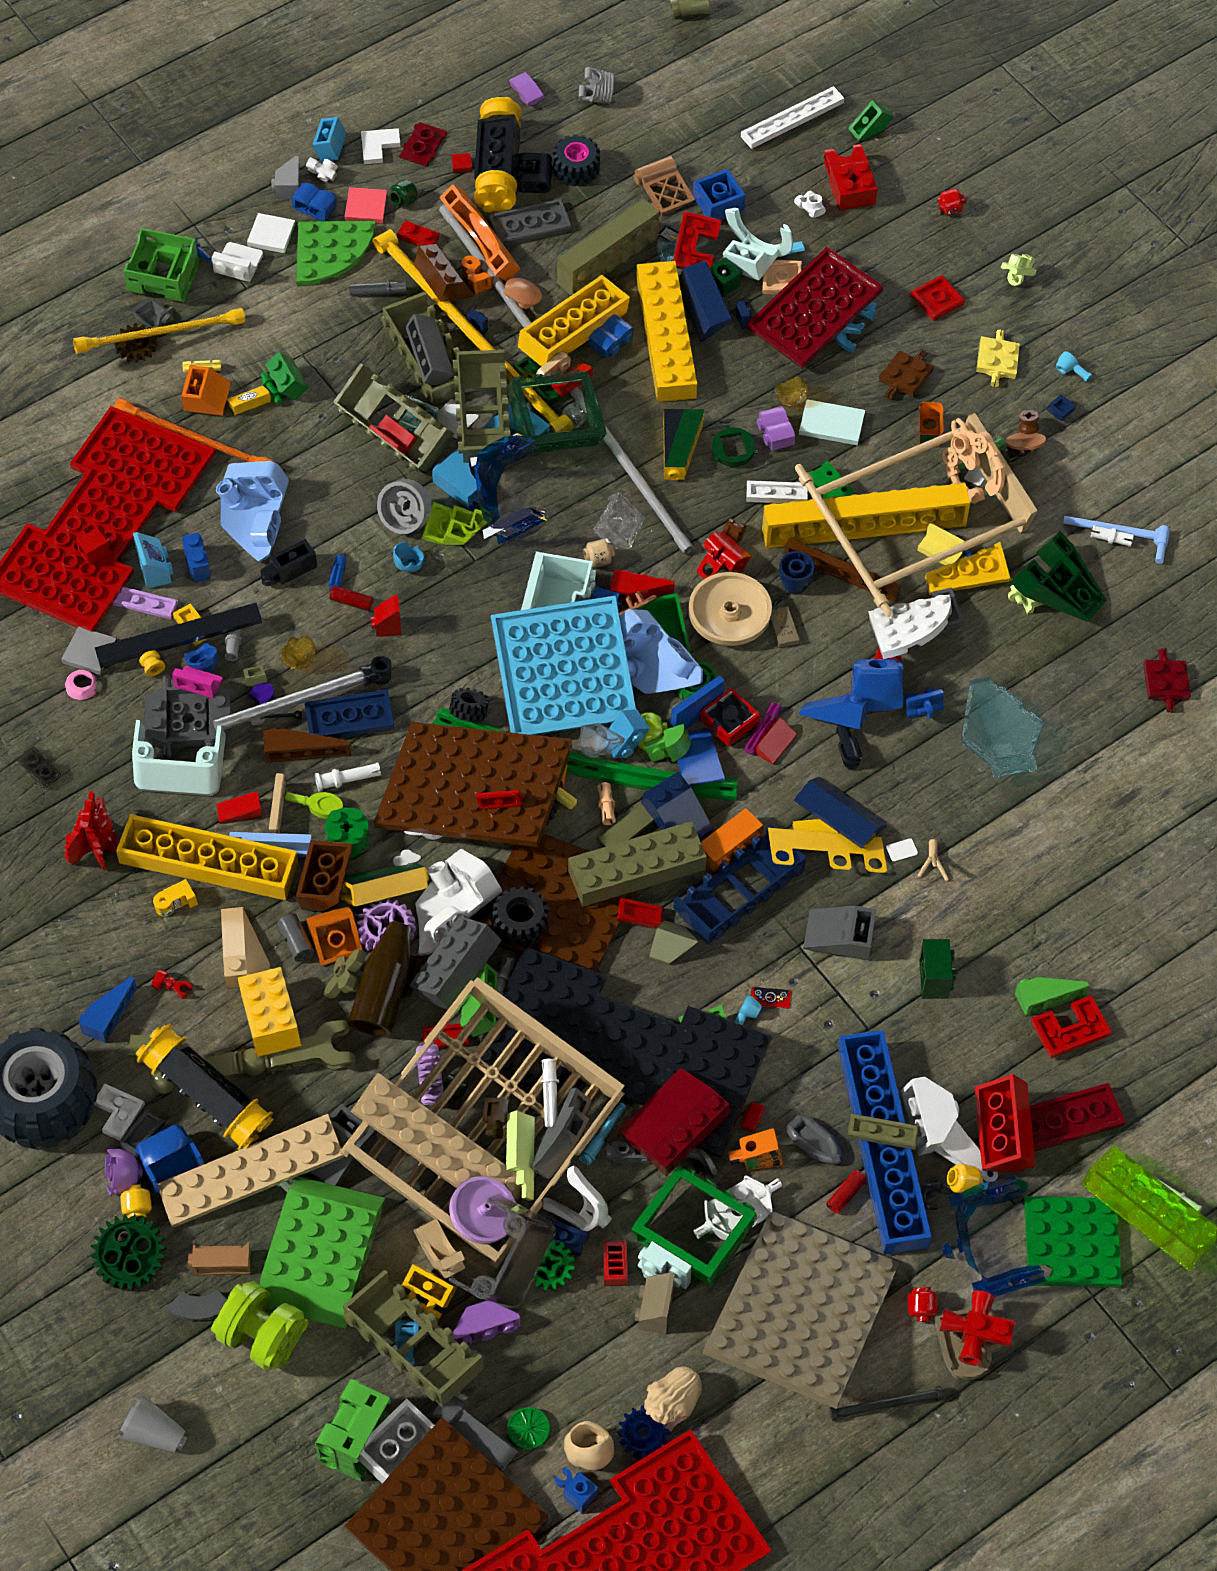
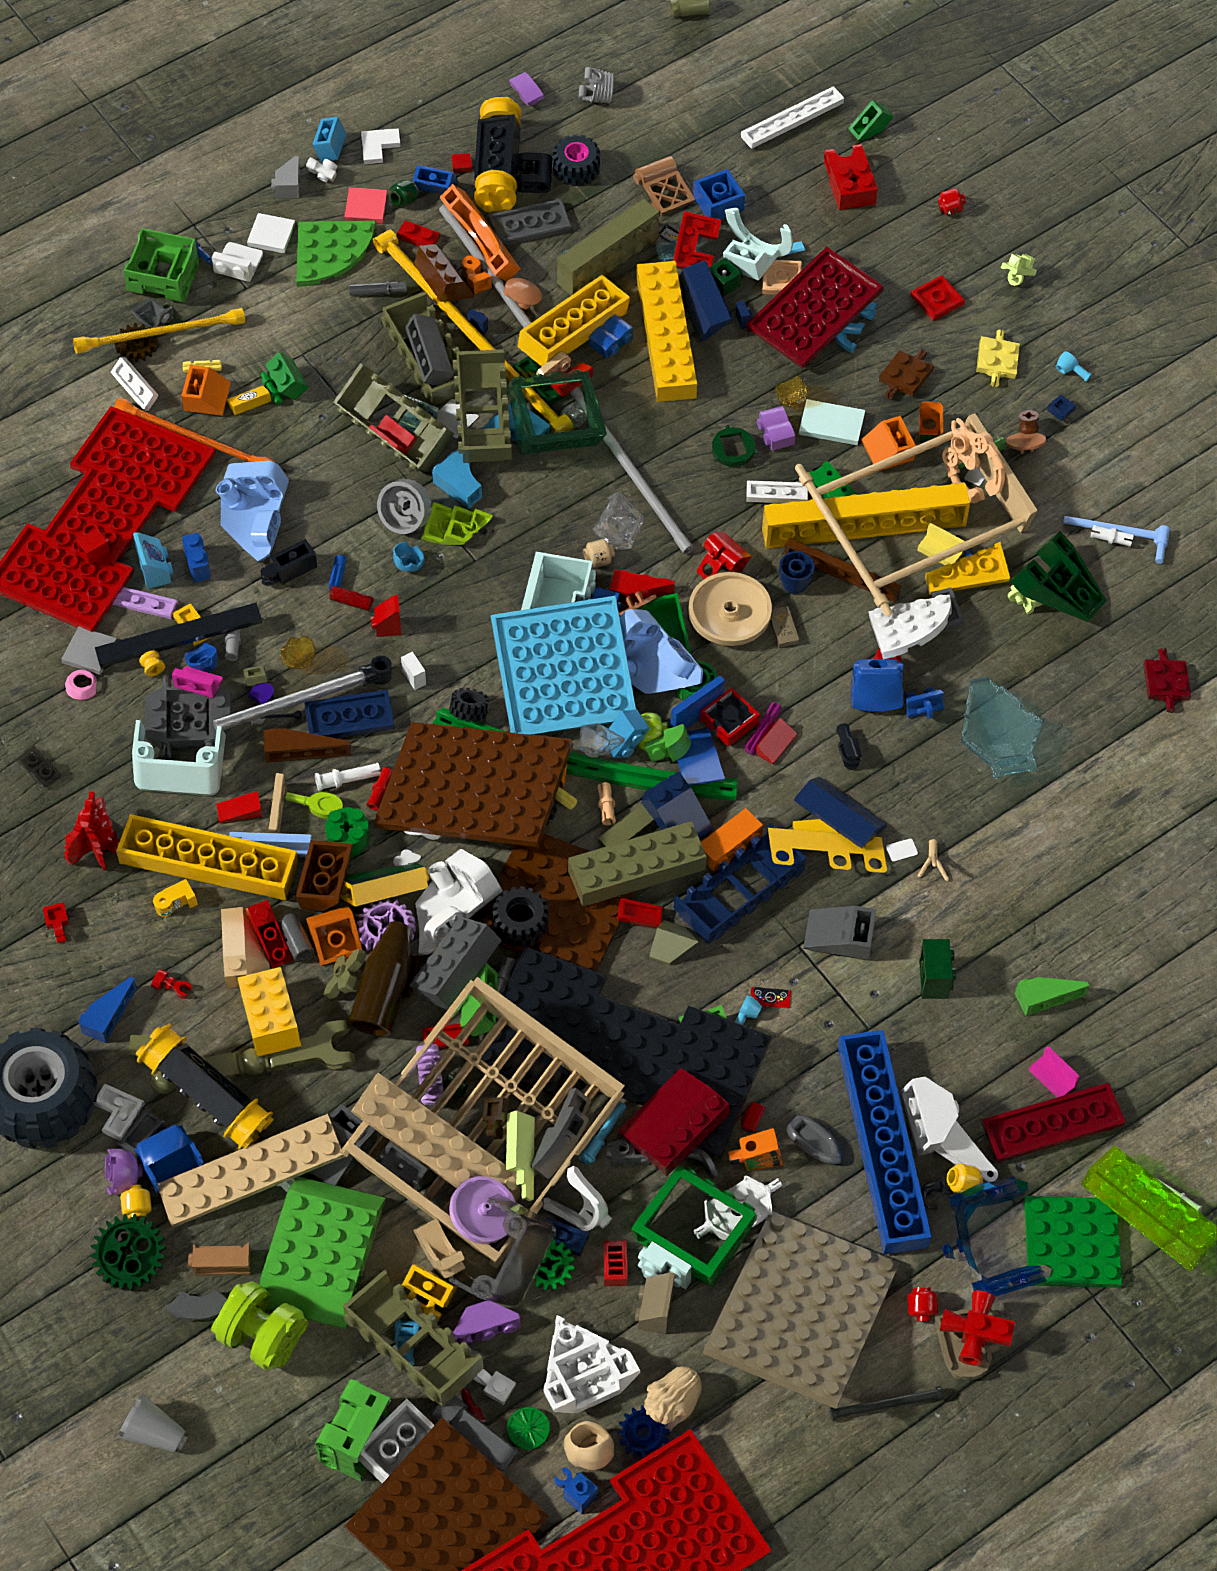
blue brick [292,183,337,221] -> none
dark red piece [399,122,447,167] -> none
animal [470,433,549,545] -> none
red slope [475,790,523,809] -> none
white axle [541,1059,559,1128] -> none
slope [663,409,704,480] -> none
reddish brown wheel [723,518,746,543] -> none
white plate [794,191,826,218] -> none
blue slope [799,694,869,729] -> none
red piece [826,1170,867,1214] -> none
olive tile [847,1114,919,1150] -> none
red slope [975,1074,1036,1172] -> none
red plate [1031,995,1112,1059] -> none
none -> red plate [42,902,69,943]
none -> white plate [111,357,159,411]
none -> red slope [245,899,293,969]
none -> red pin [366,767,393,811]
none -> dark grey hinge [377,1141,427,1189]
none -> white piece [401,652,426,690]
none -> blue brick [413,165,458,195]
none -> dark red piece [459,1387,486,1423]
none -> white plate [473,1369,516,1405]
none -> white wedge [544,1315,640,1414]
none -> orange slope [862,416,916,472]
none -> dark pink panel [1029,1046,1080,1097]

